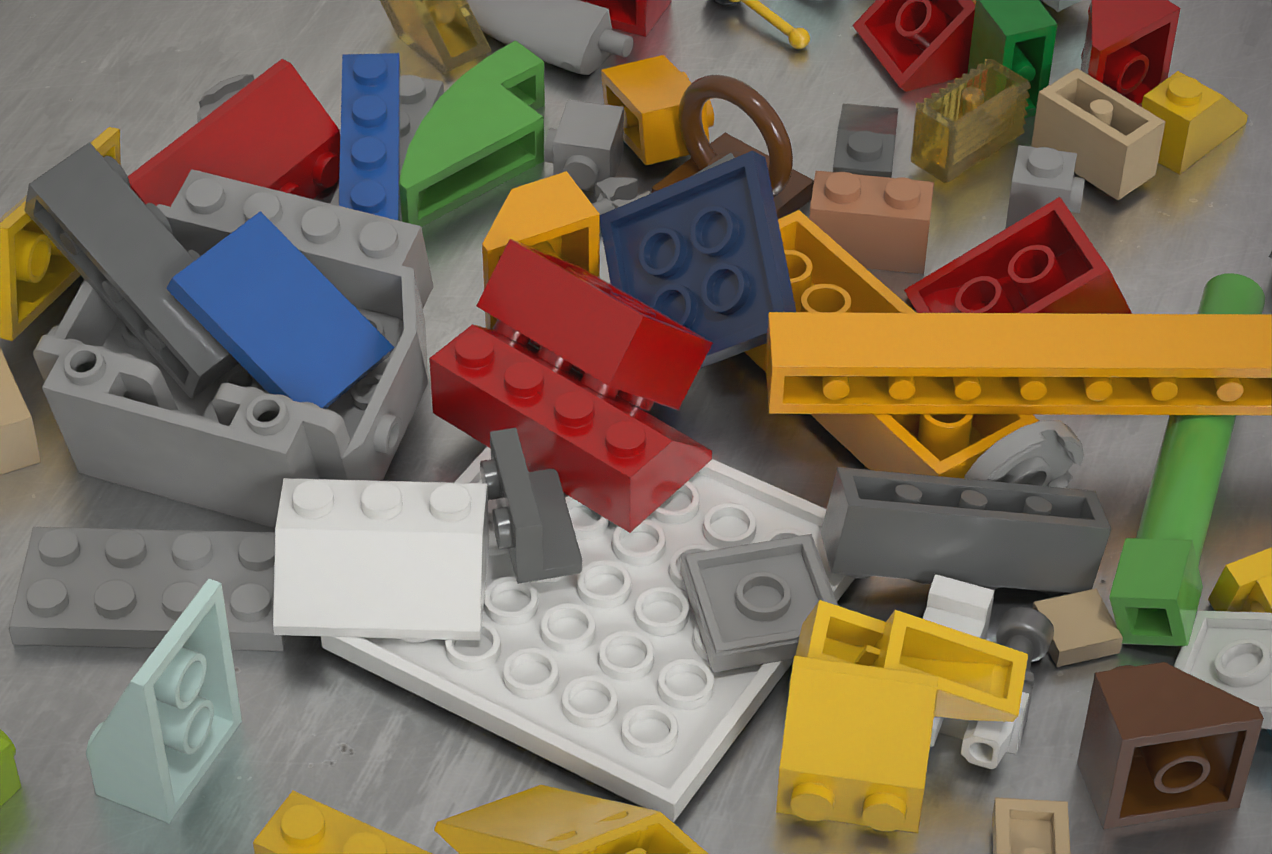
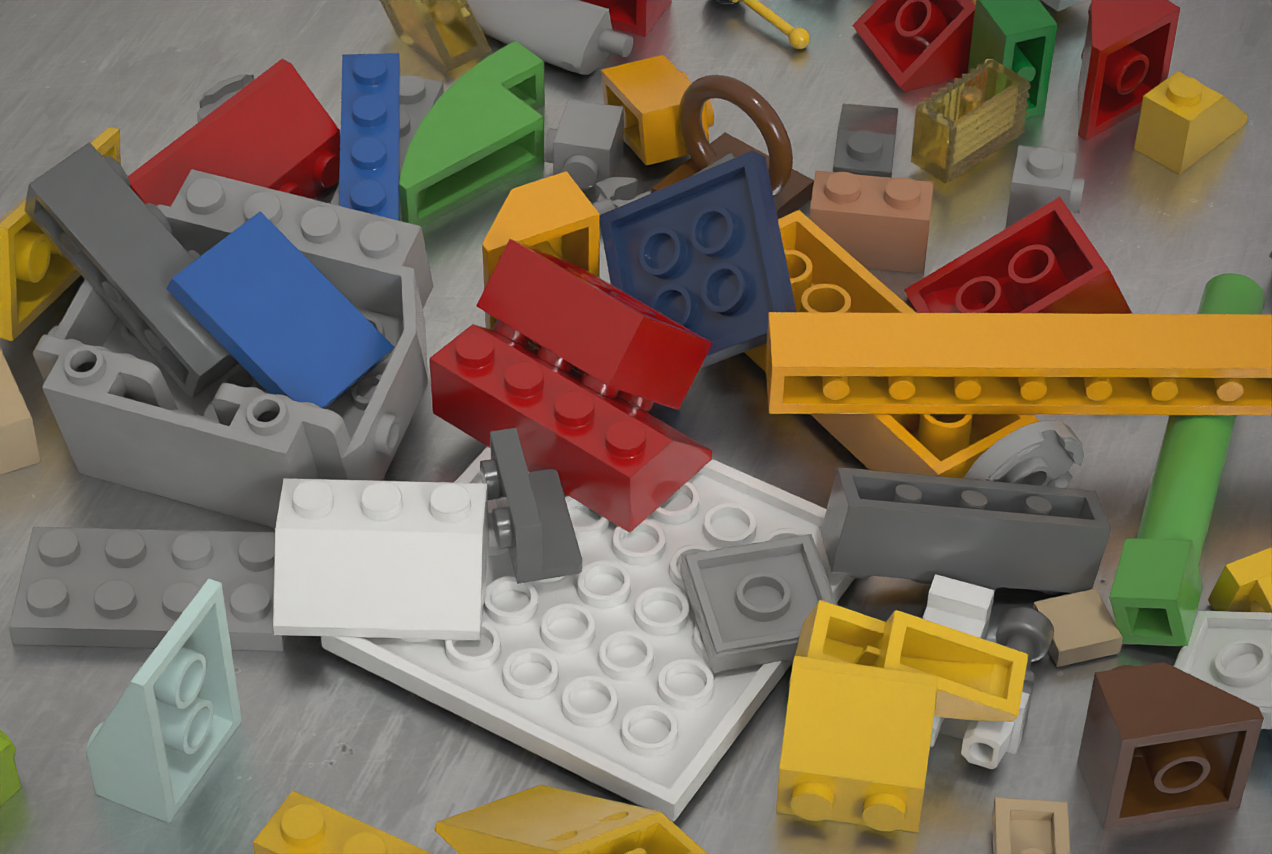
tan brick [1031,68,1165,200] -> none

